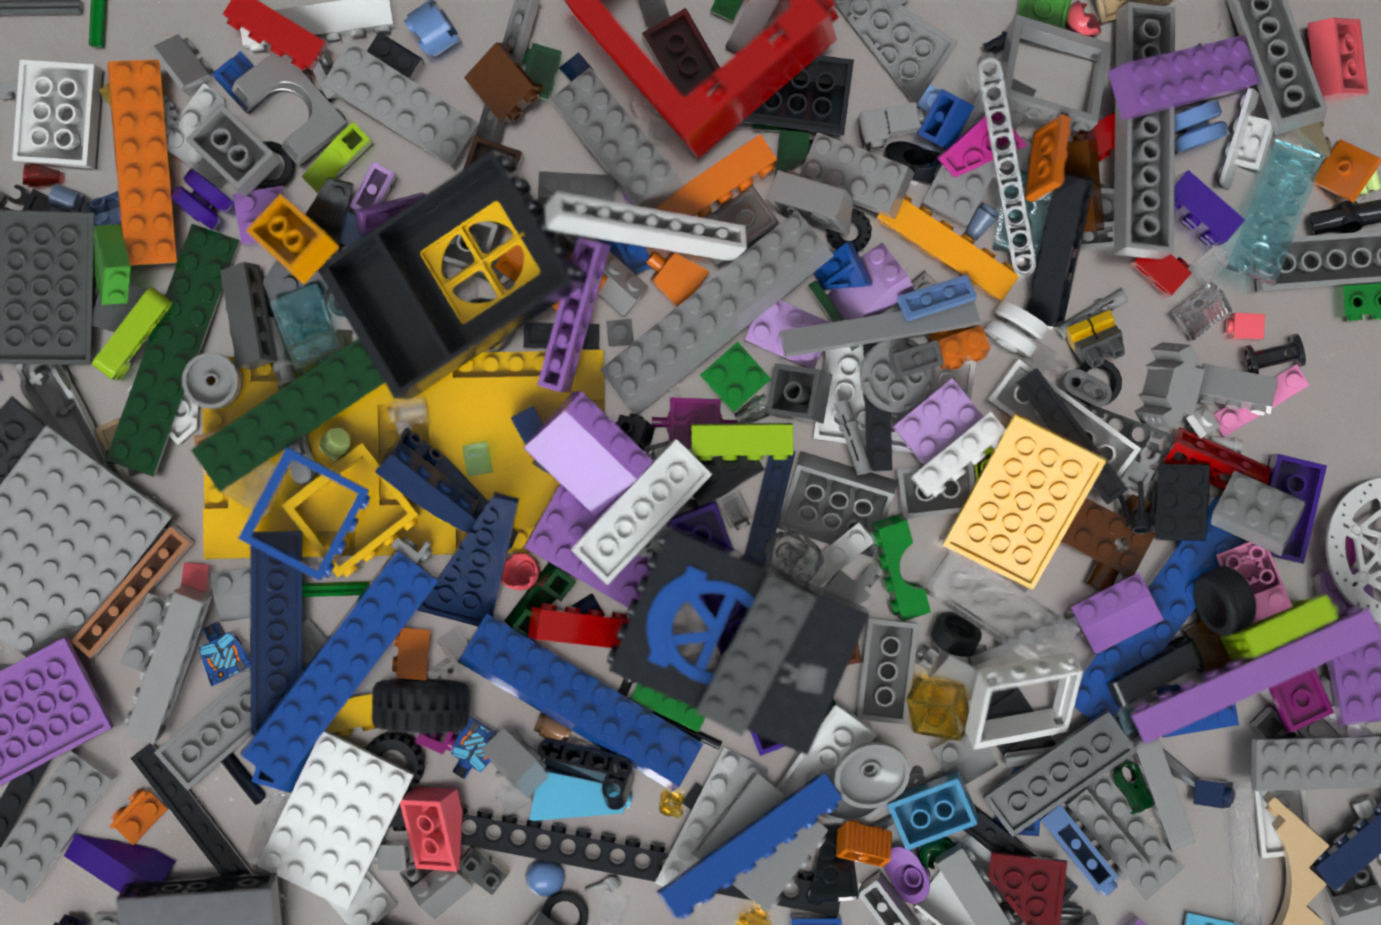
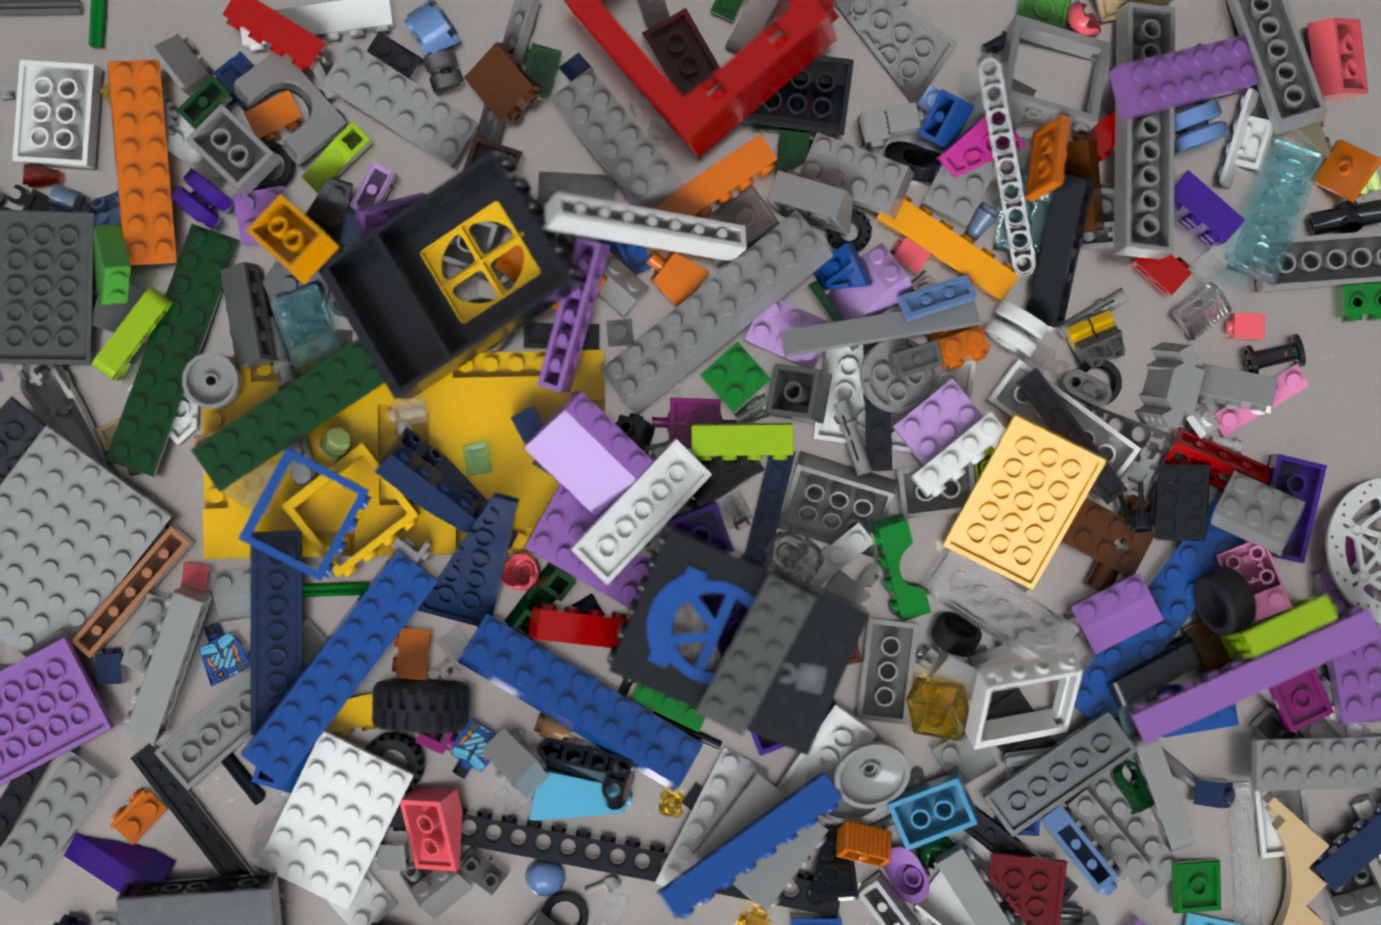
none -> dark blue brick [95,648,127,685]
none -> dark green brick [176,75,234,129]
none -> orange brick [243,90,305,142]
none -> flat silver wheel [423,49,464,93]
none -> coral brick [890,237,931,276]
none -> green tile [1171,859,1221,914]

